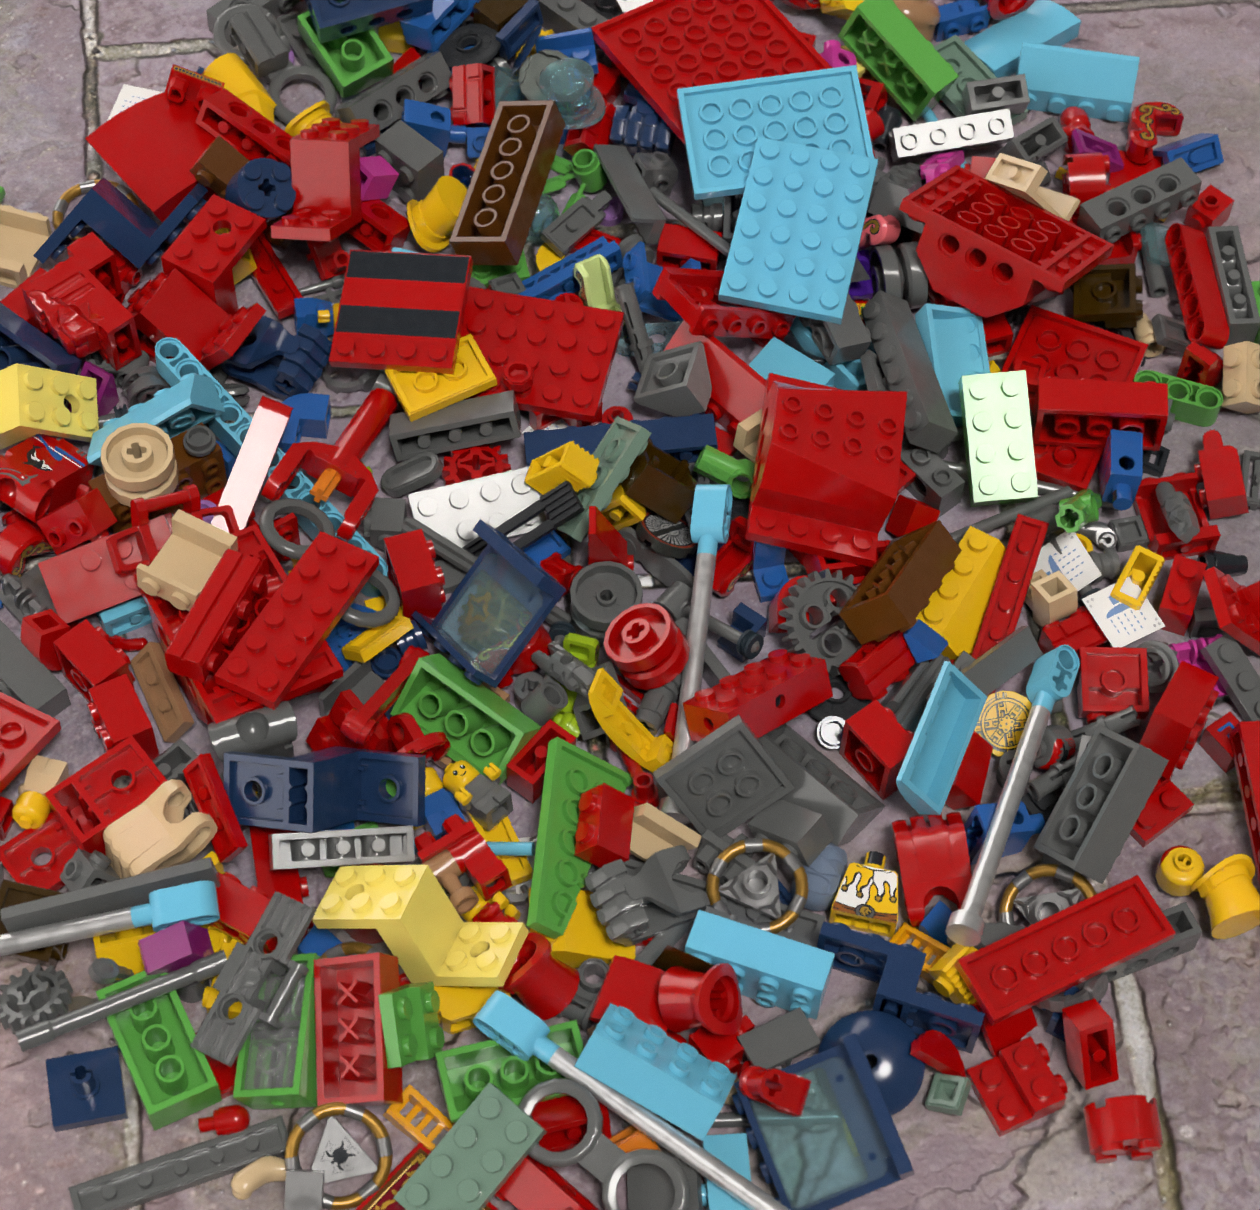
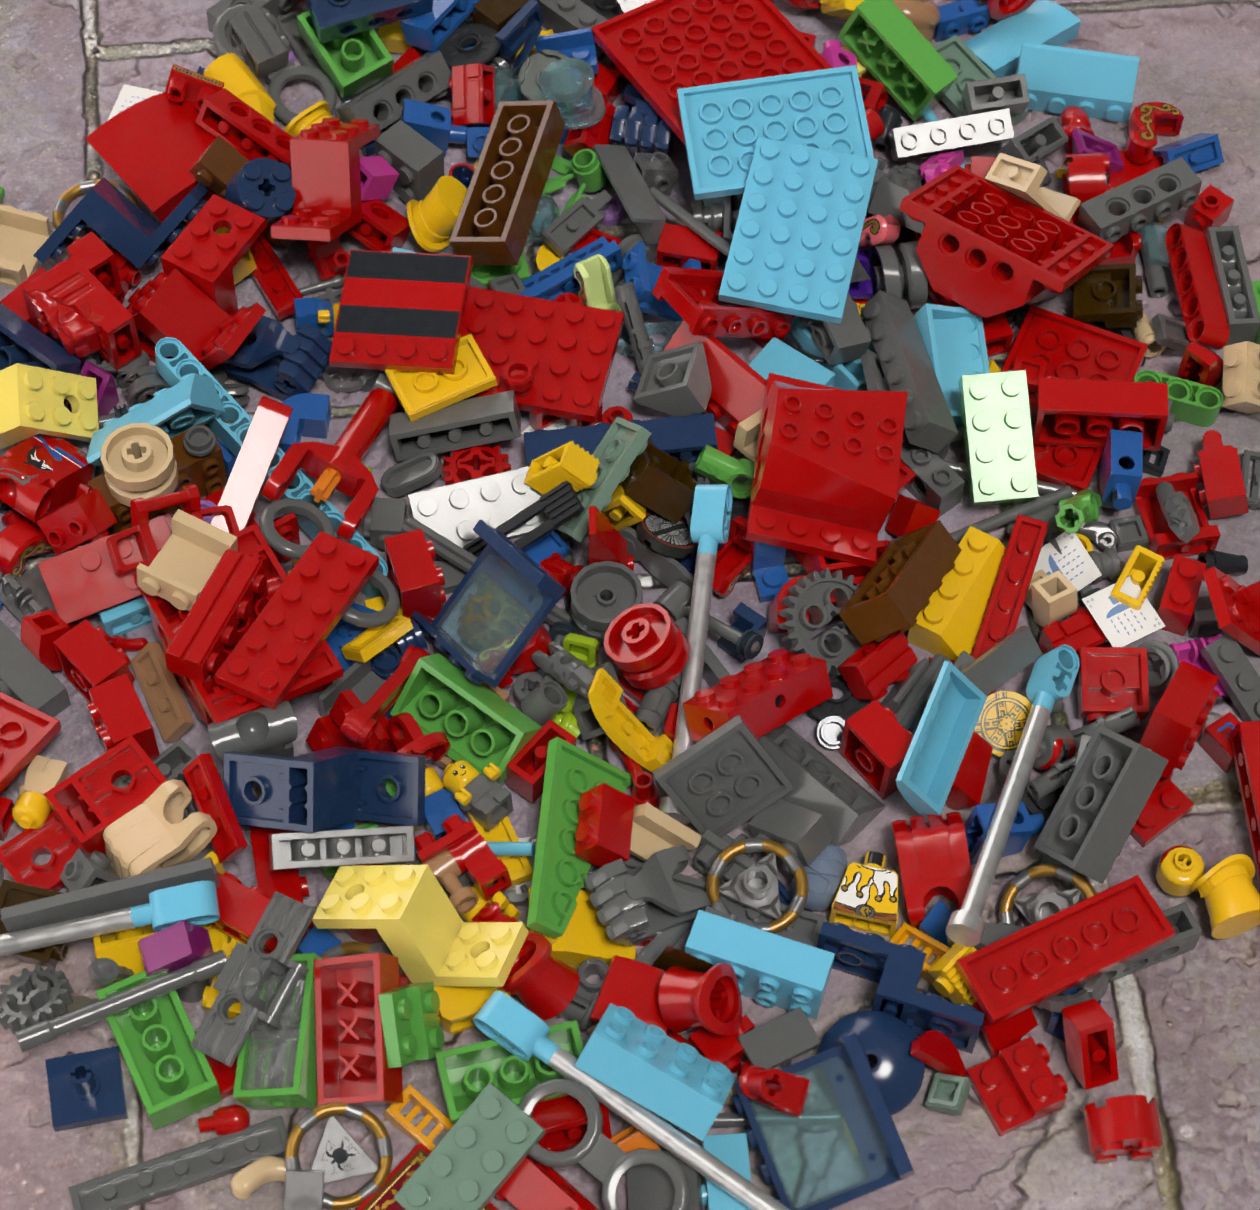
blue slope [903,619,948,663] -> none

